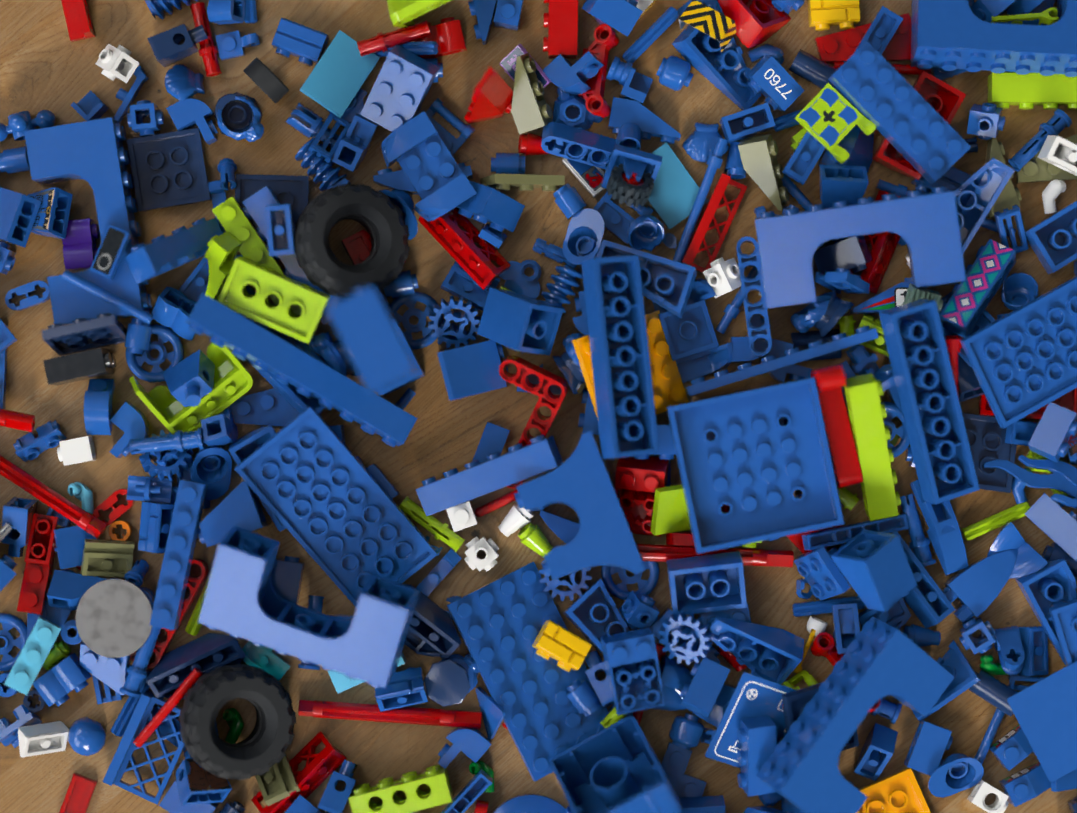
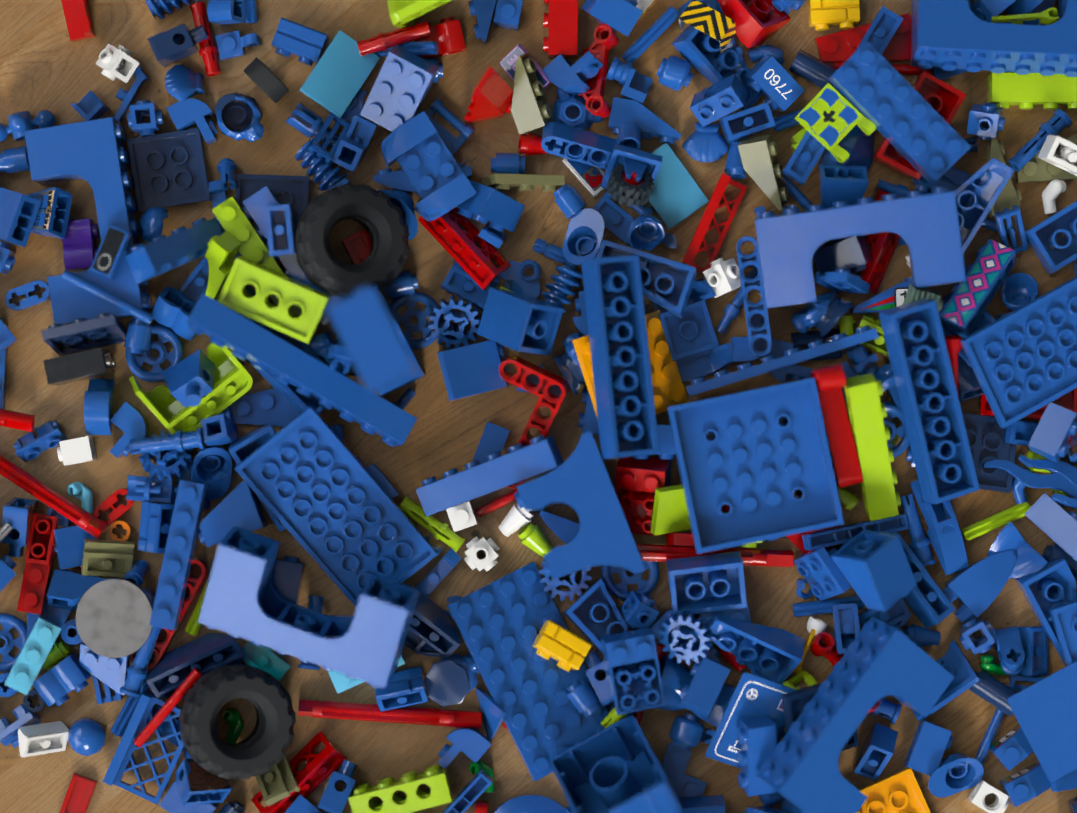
blue bar [673,137,728,263] -> none
none -> blue hair [139,207,169,243]
none -> blue tile [327,345,353,374]
none -> blue brick [690,74,748,127]

